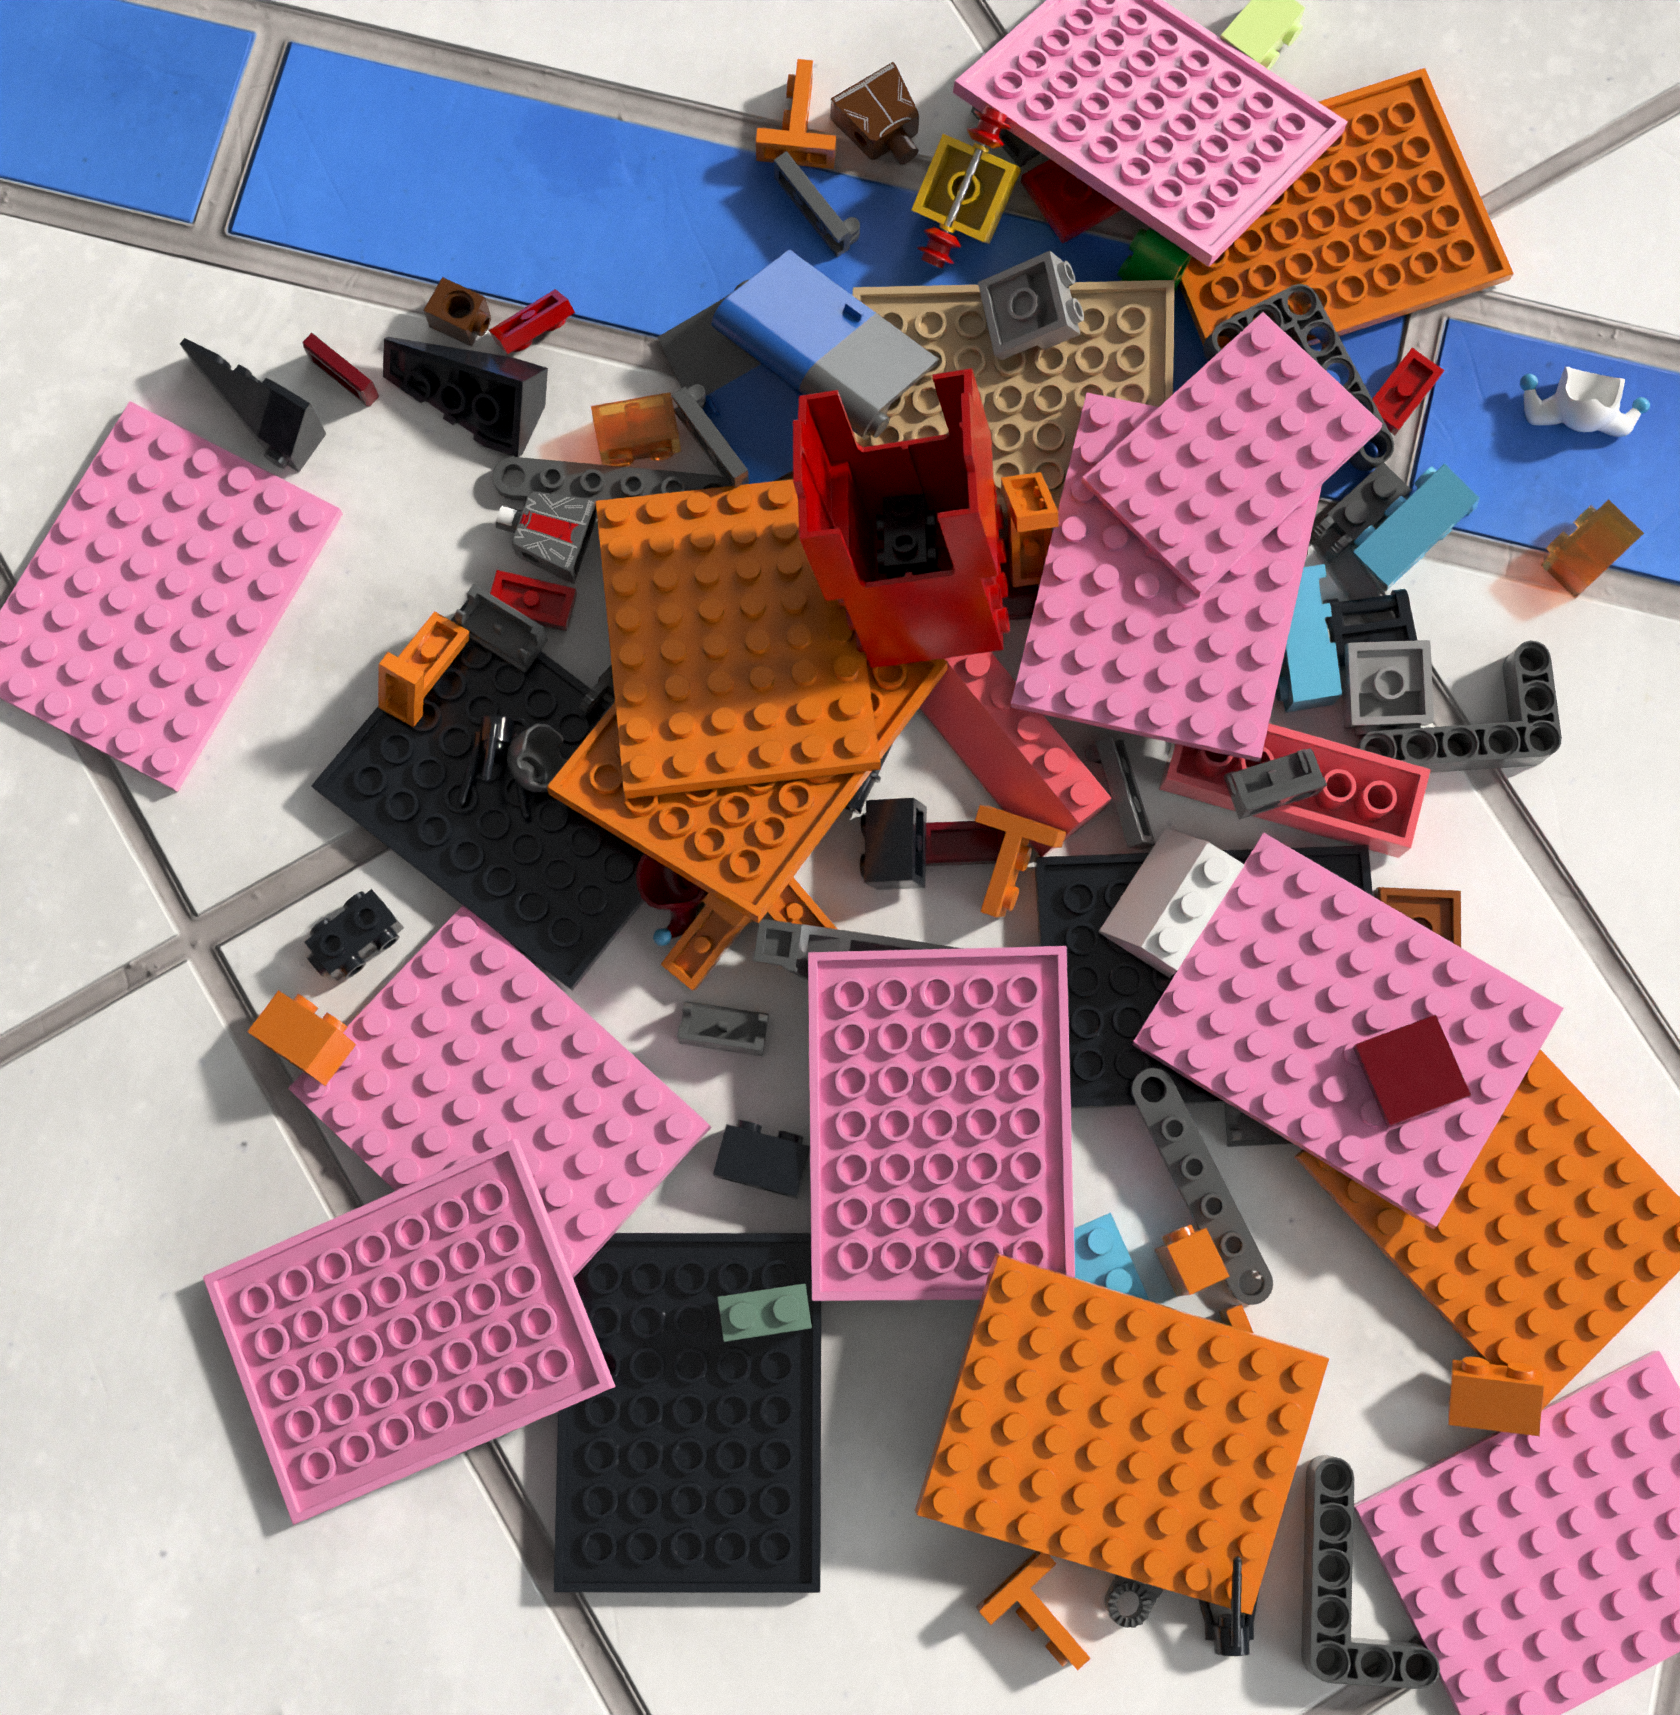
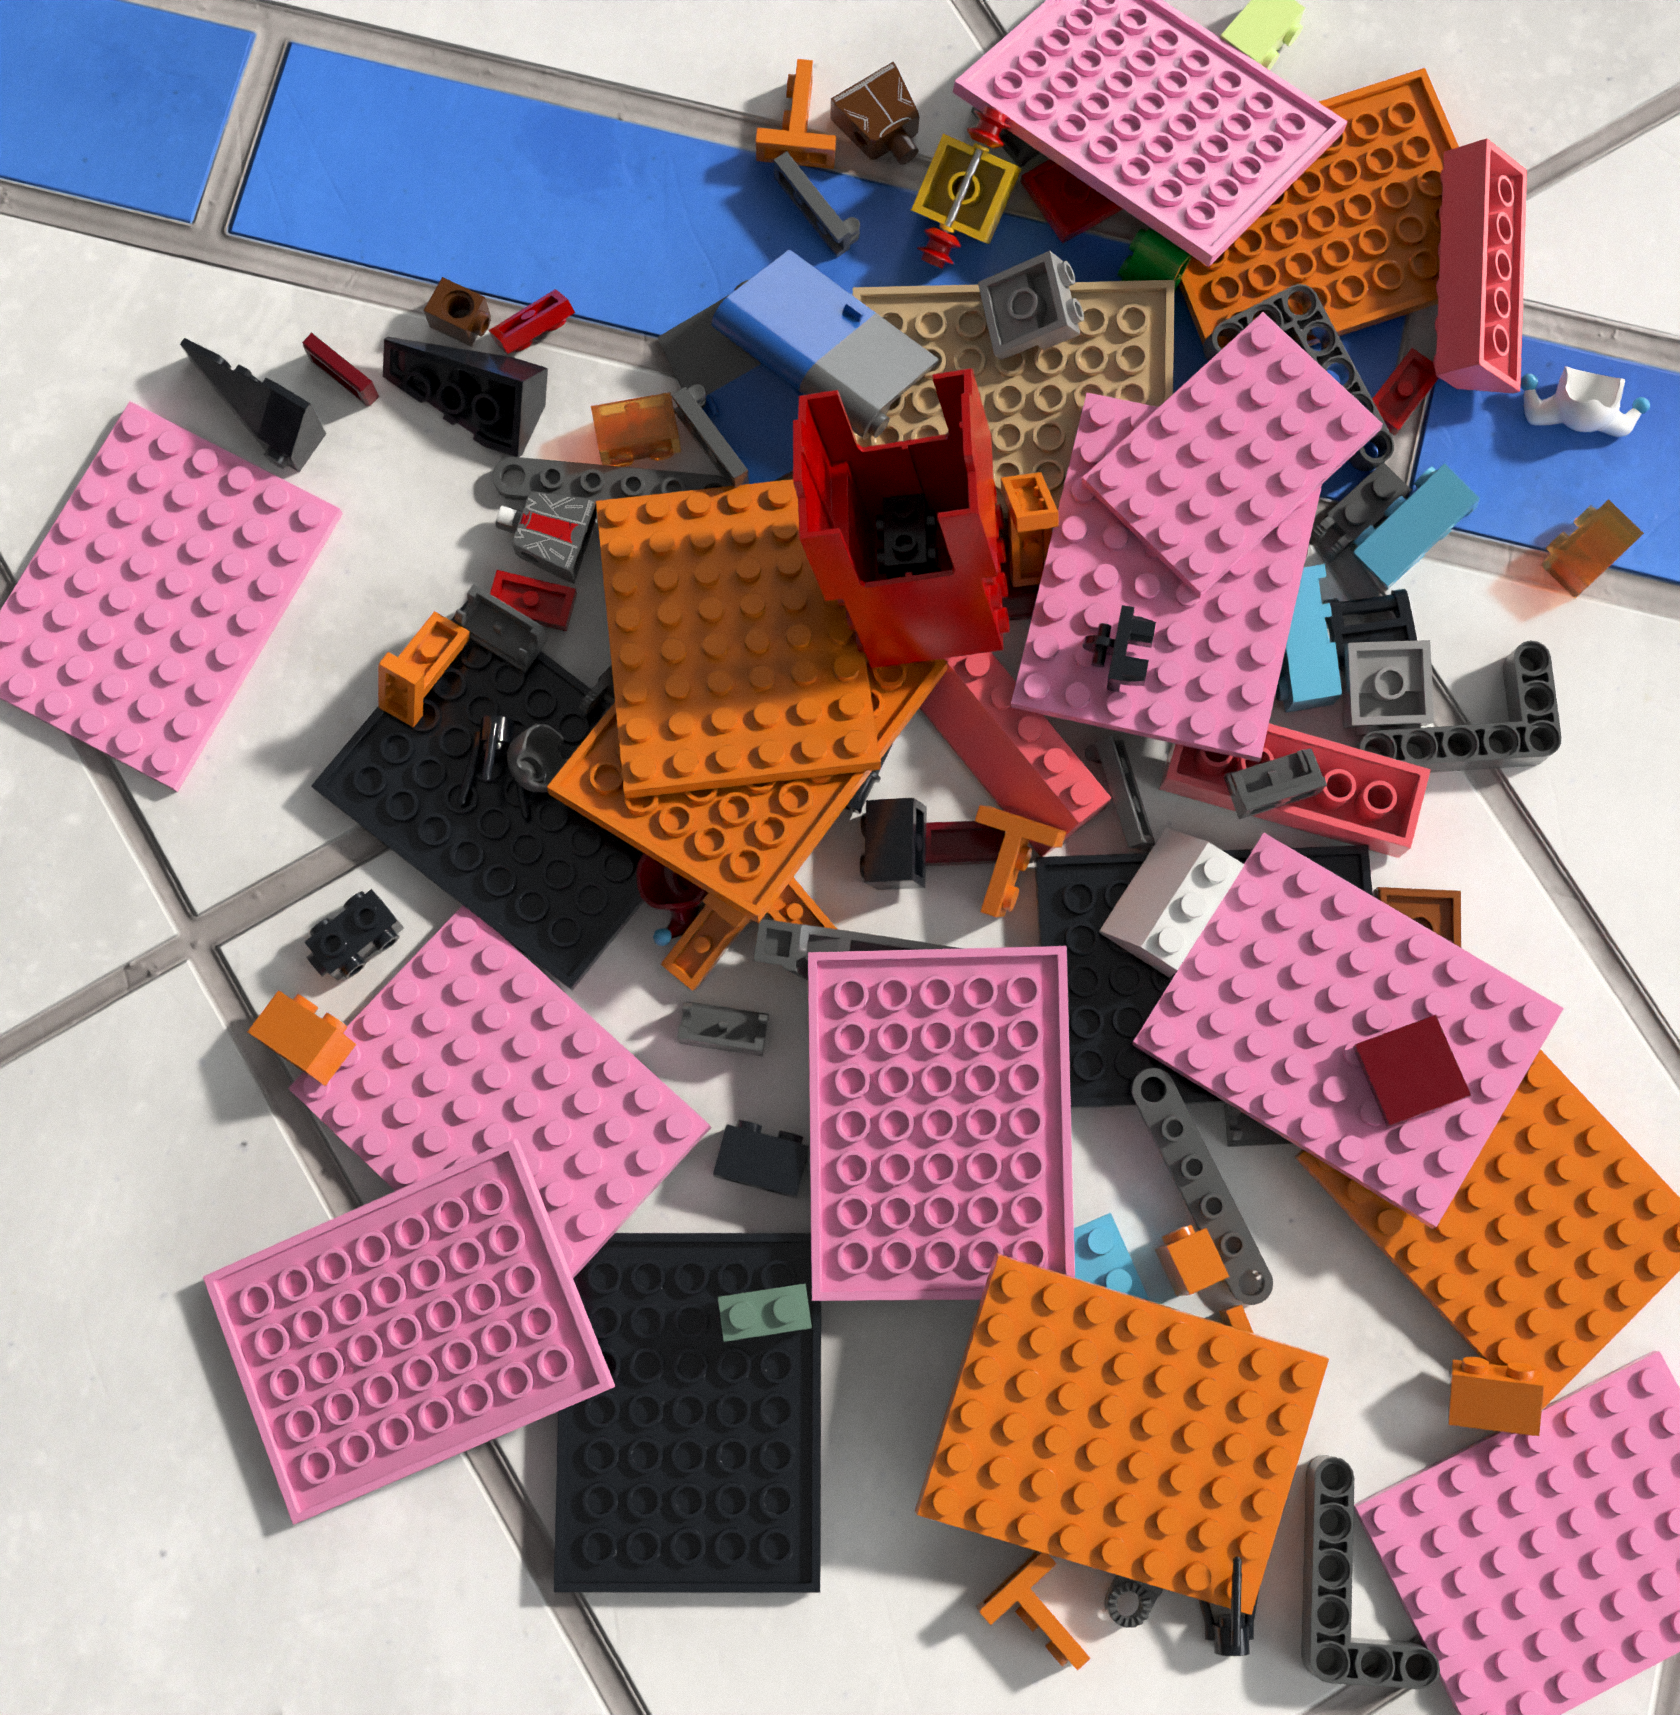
none -> black hips [1082,605,1156,692]
none -> coral slope [1433,138,1527,394]

